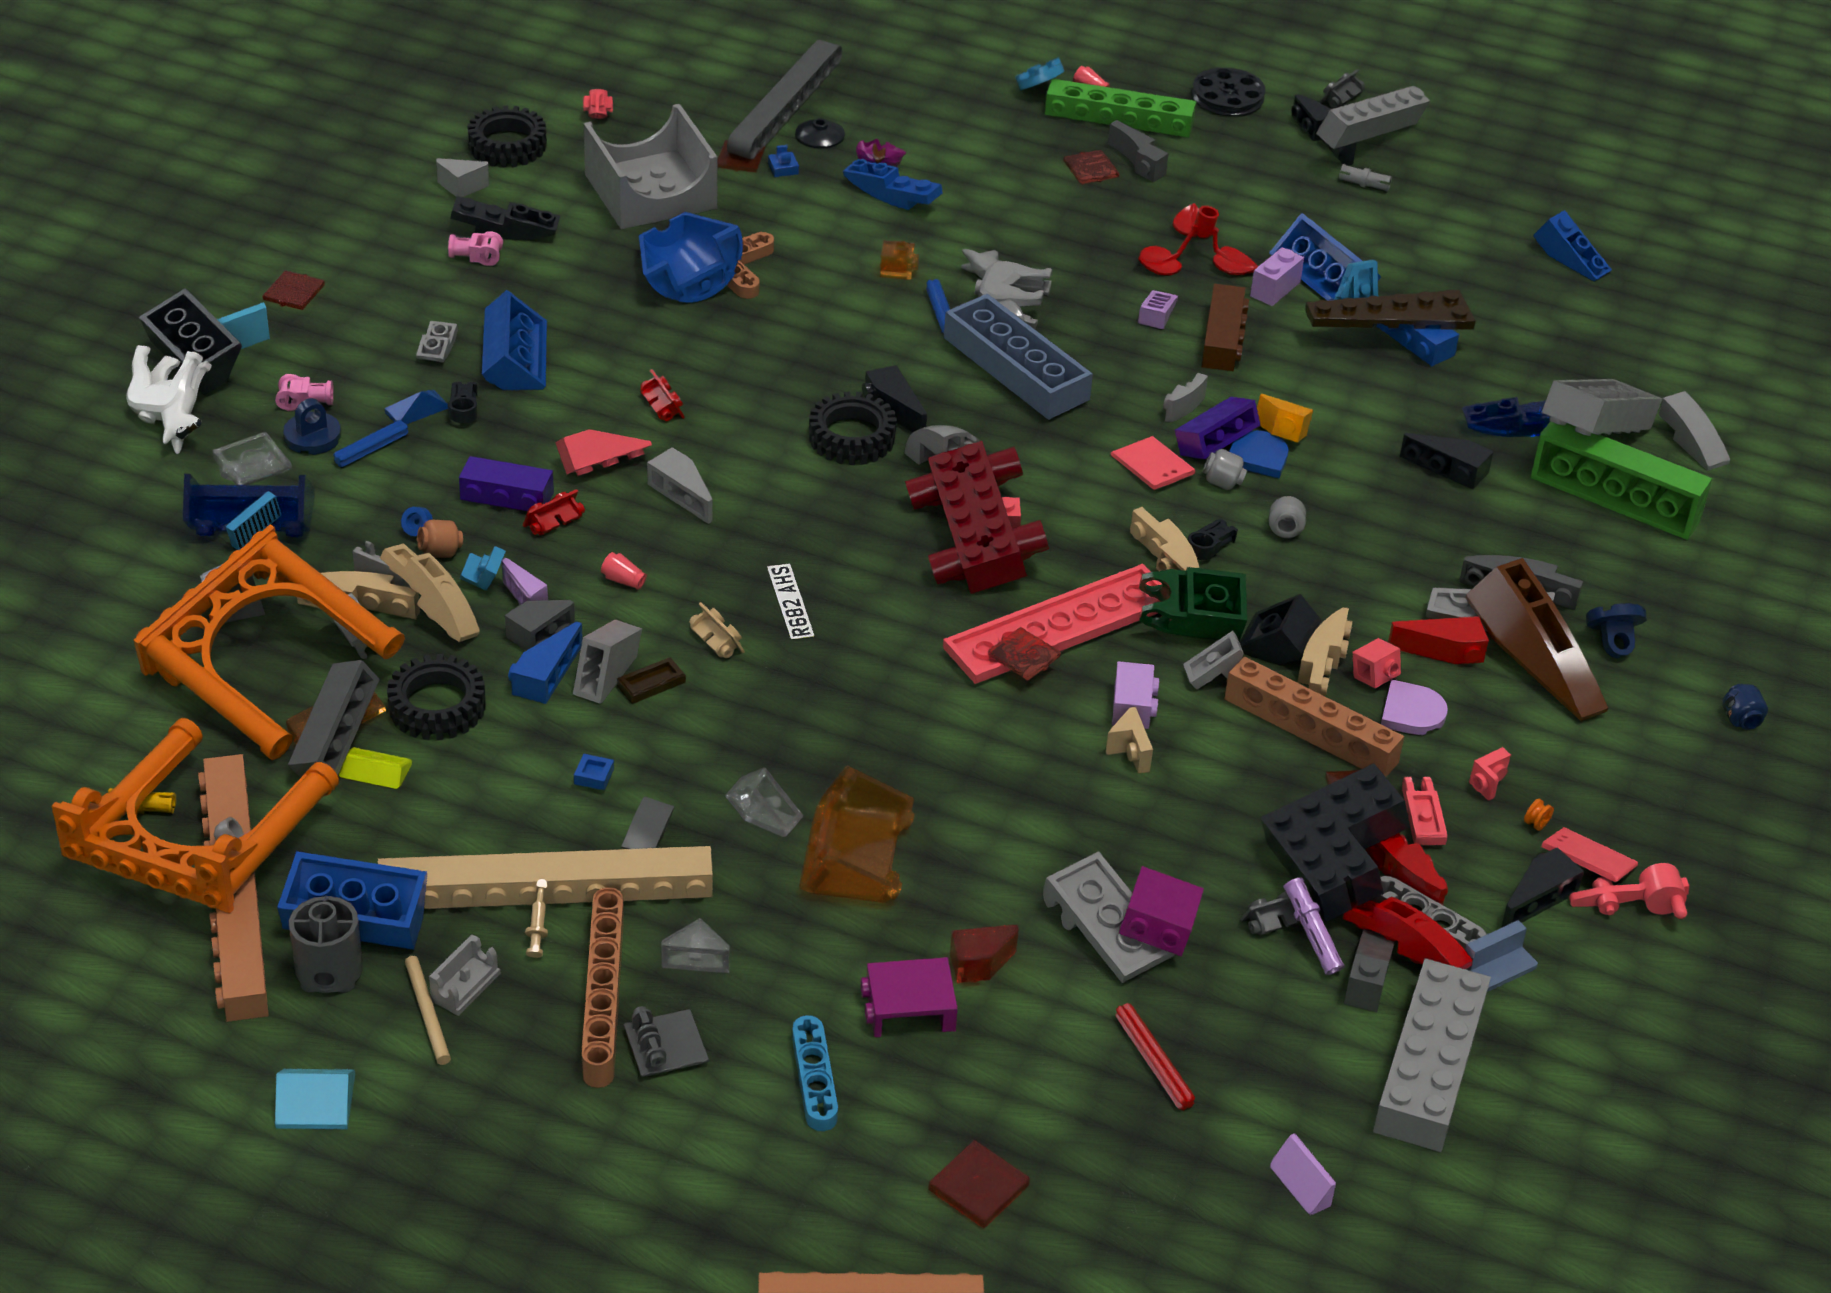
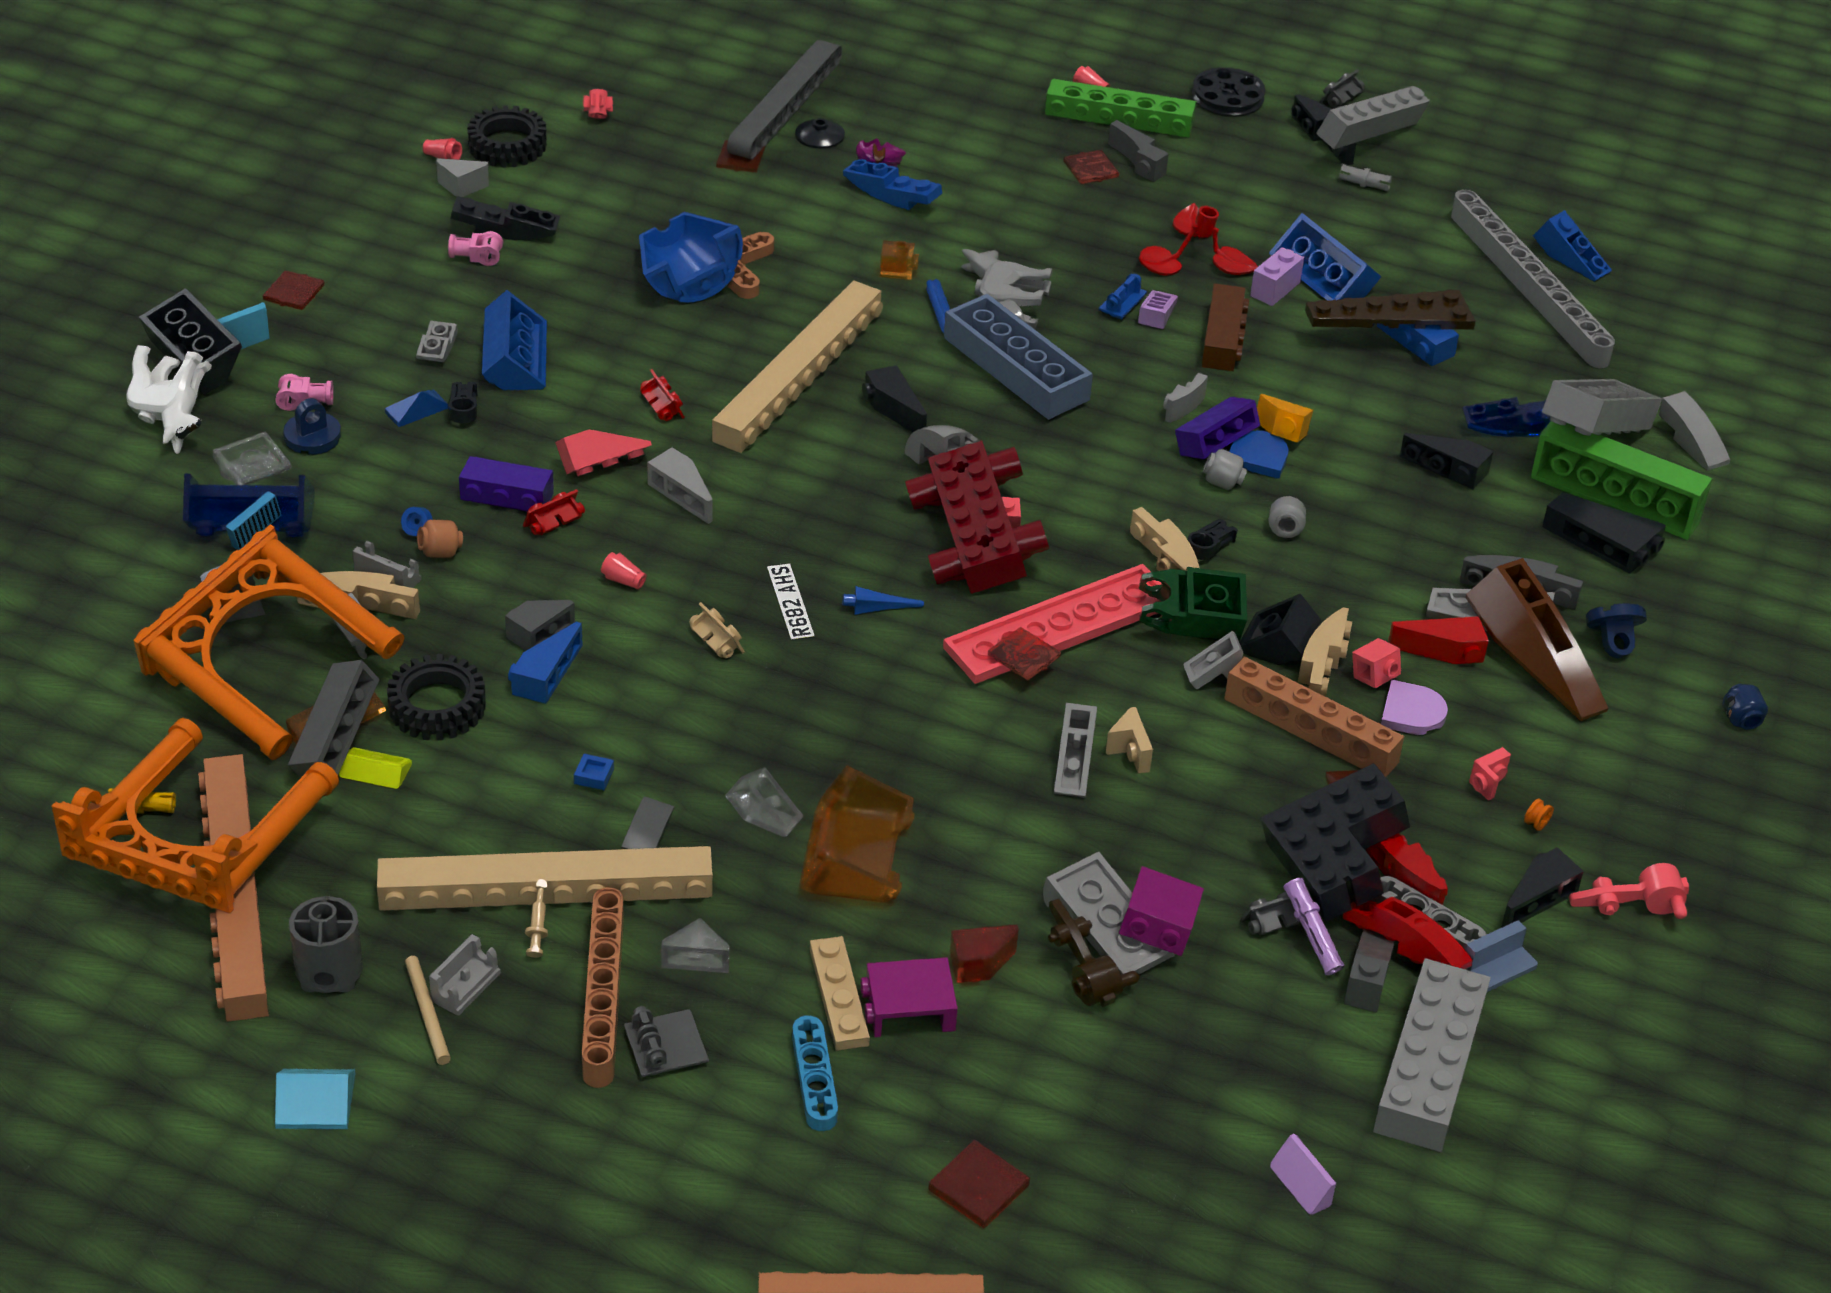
light grey hinge [214,817,244,840] -> none
blue slope [277,851,428,949] -> none
blue axle [333,420,408,467] -> none
tan slope [380,543,480,642] -> none
dark azure bracket [460,546,506,591] -> none
lavender slope [502,558,548,605] -> none
light grey slope [573,620,642,703] -> none
light grey container [584,104,717,229] -> none
dark brown tile [617,657,686,704] -> none
blue tile [768,145,799,177] -> none
black tyre [809,391,896,465] -> none
dark azure tile [1015,58,1064,90] -> none
coral container [1110,436,1195,490] -> none
lavender brick [1112,661,1159,729] -> none
red axle [1115,1003,1195,1111] -> none
dark azure wing [1334,260,1378,300] -> none
coral hinge [1402,777,1447,845] -> none
coral container [1541,827,1638,882] -> none
none -> coral cone [423,138,462,160]
none -> tan brick [712,280,883,453]
none -> tan plate [809,936,870,1051]
none -> blue piece [842,586,924,615]
none -> dark brown piece [1048,898,1139,1007]
none -> light grey slope [1054,703,1097,798]
none -> blue hinge [1099,274,1147,319]
none -> light grey beam [1451,190,1615,368]
none -> black slope [1542,492,1666,574]

